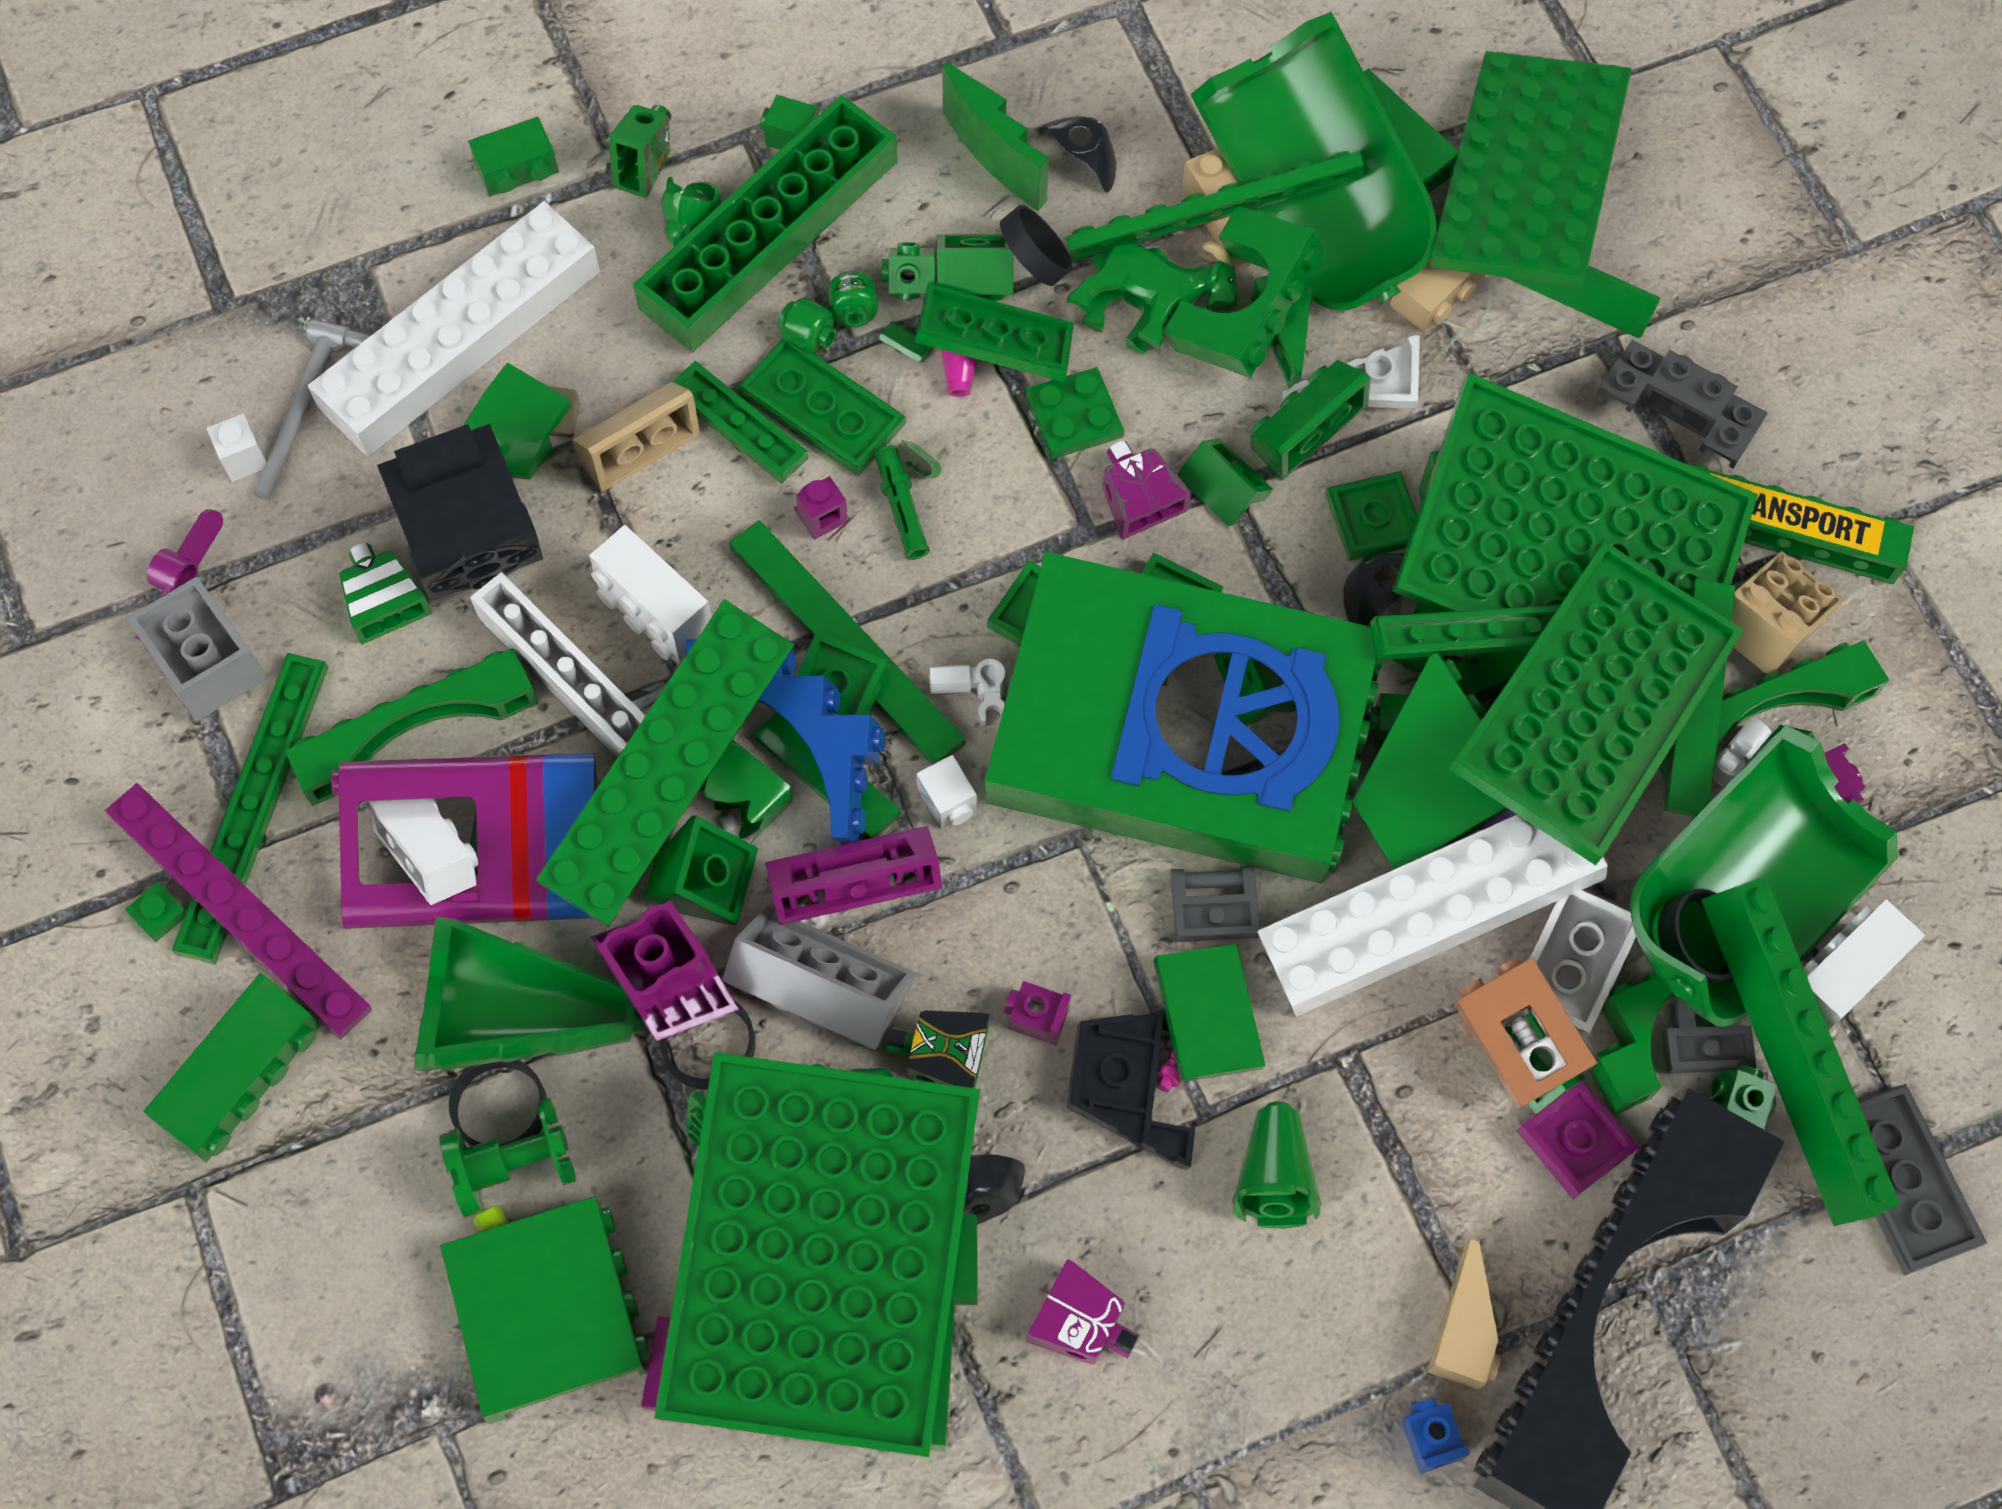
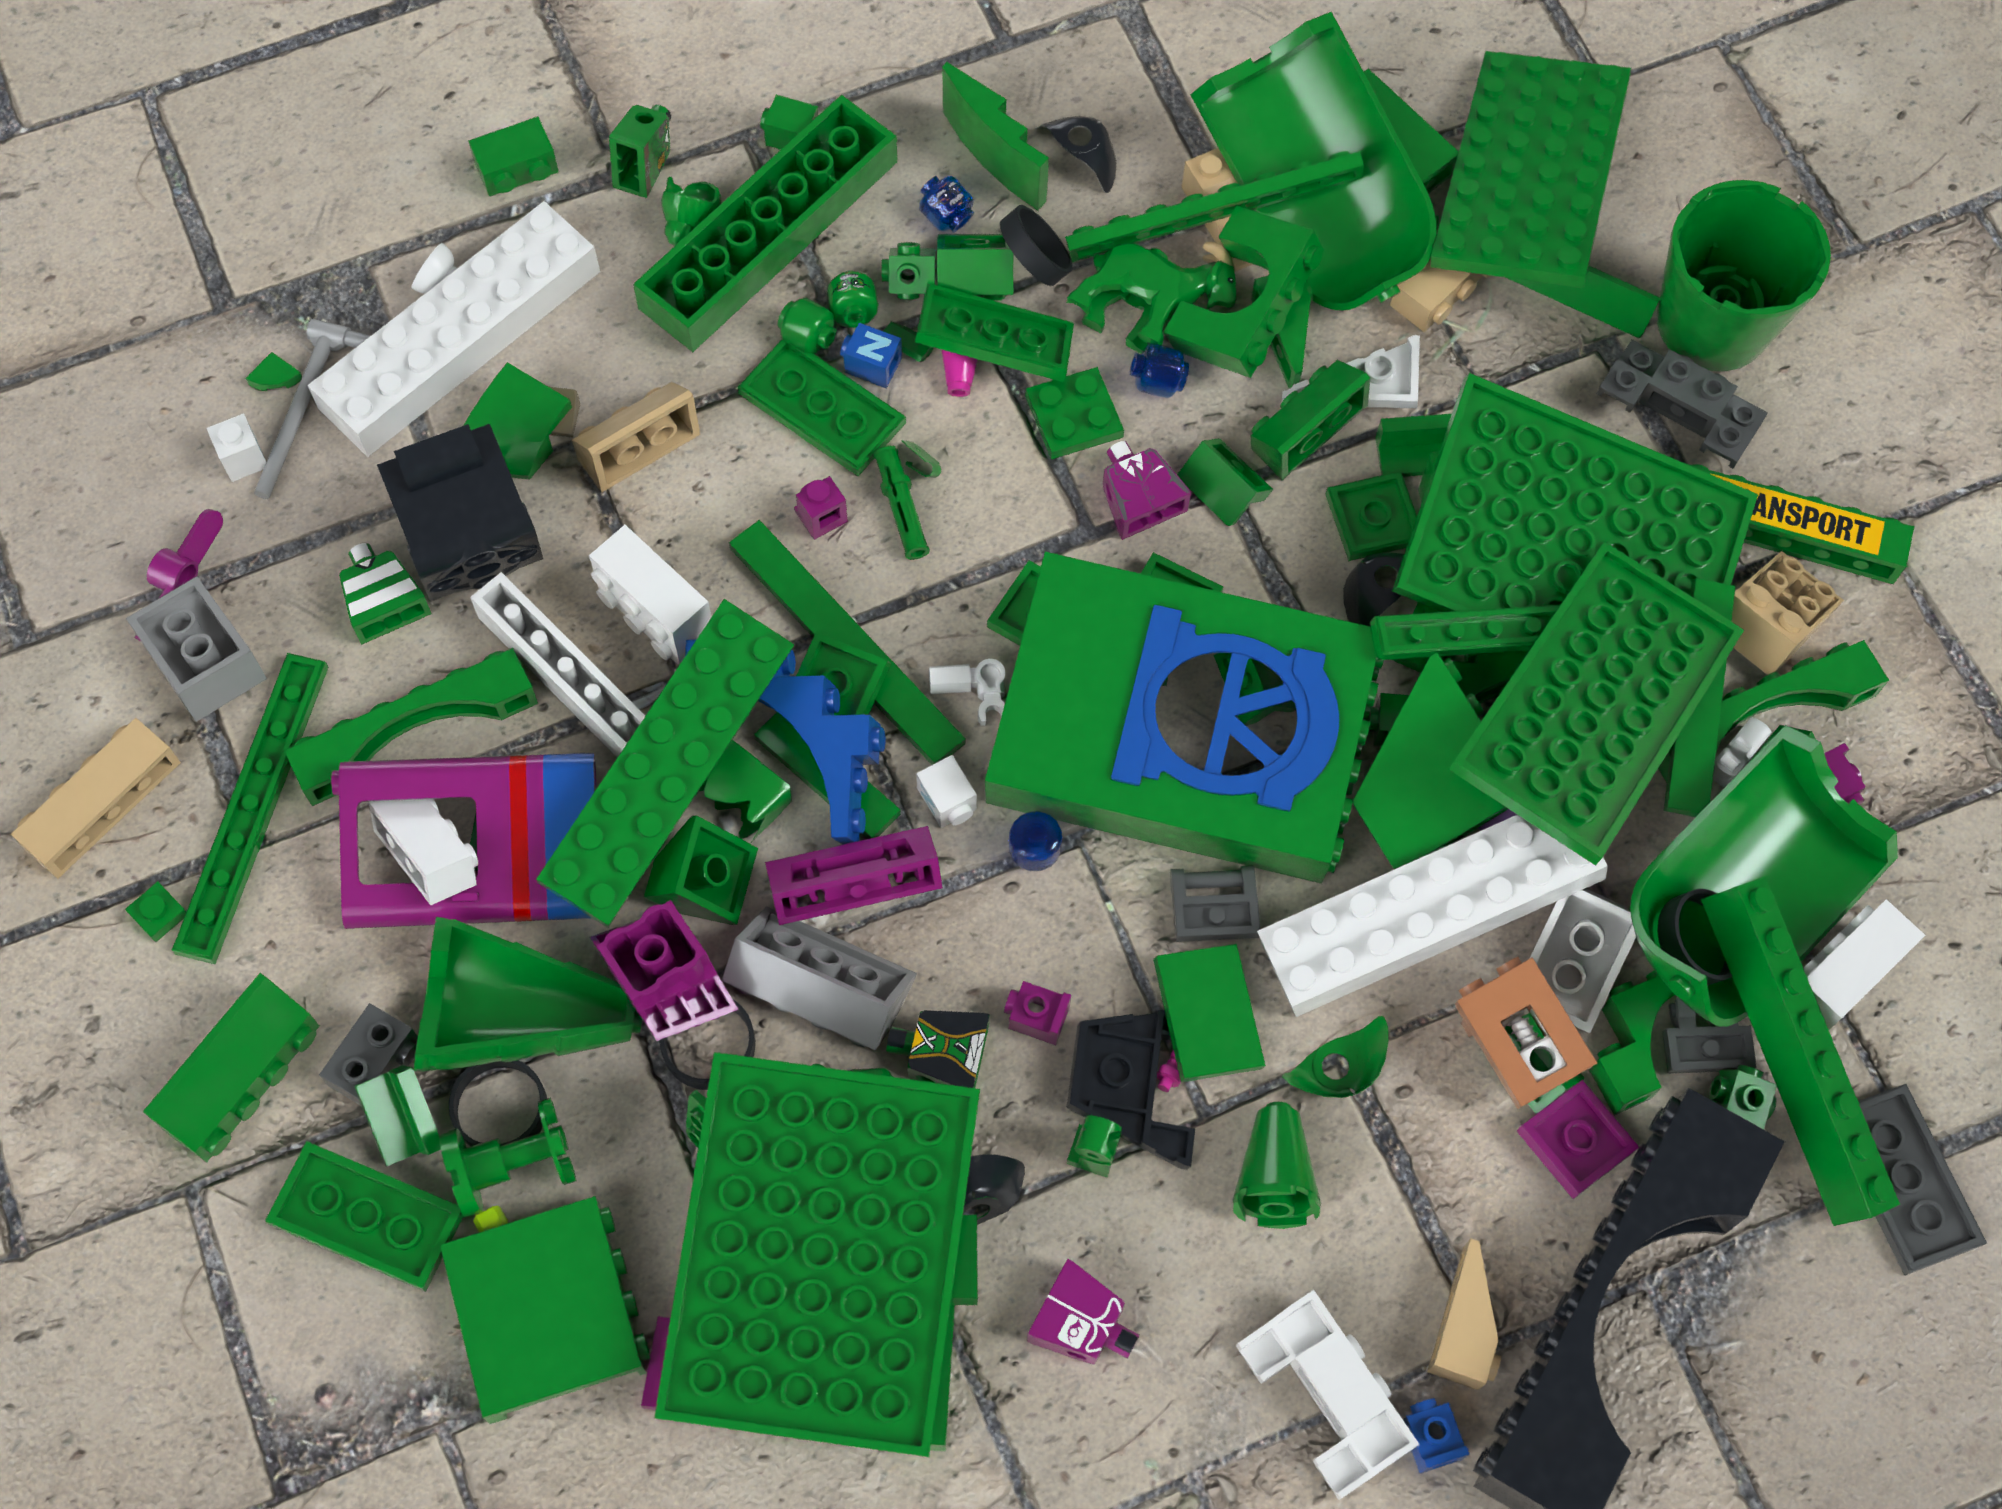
magenta plate [104,783,372,1040] -> none
green plate [672,360,808,484] -> none
none -> tan brick [11,718,181,879]
none -> green tile [246,352,302,391]
none -> green plate [265,1141,464,1292]
none -> dark grey brick [319,1003,418,1106]
none -> panel [354,1065,441,1167]
none -> white piece [411,243,457,294]
none -> blue brick [840,323,902,389]
none -> clear blue head [919,176,974,233]
none -> clear blue head [1008,811,1063,871]
none -> green leg [1066,1115,1122,1178]
none -> clear blue head [1130,343,1189,398]
none -> white bracket [1236,1290,1419,1500]
none -> green piece [1282,1016,1388,1098]
none -> green panel [1375,414,1452,477]
none -> green cone [1657,180,1831,372]

